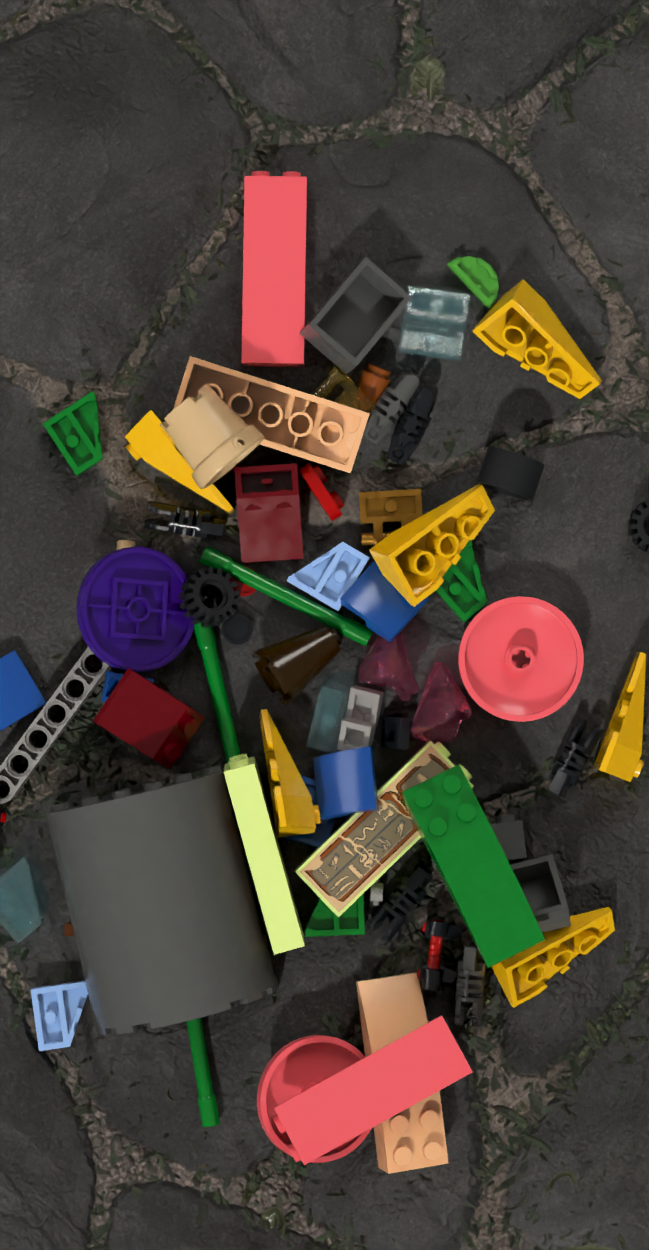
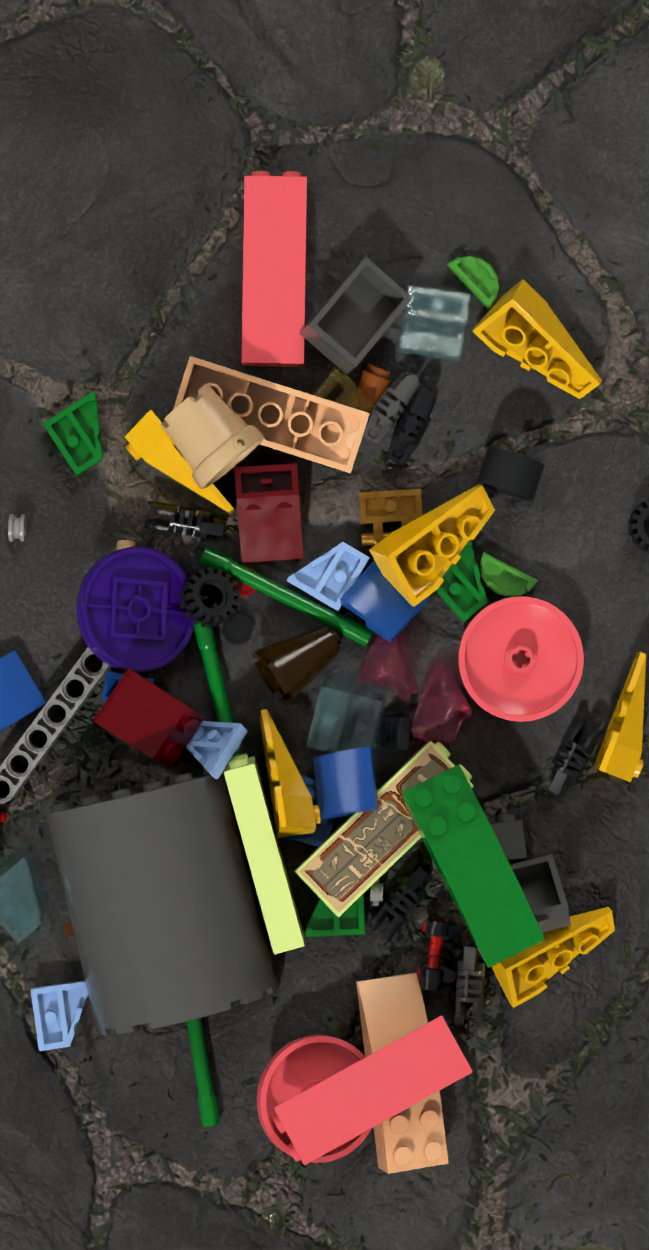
red plate [298,463,344,522] -> none
light grey slope [337,685,384,751] -> none
none -> light grey bush [8,514,27,542]
none -> light blue wing [186,721,248,779]
none -> bright green tile [479,552,538,597]

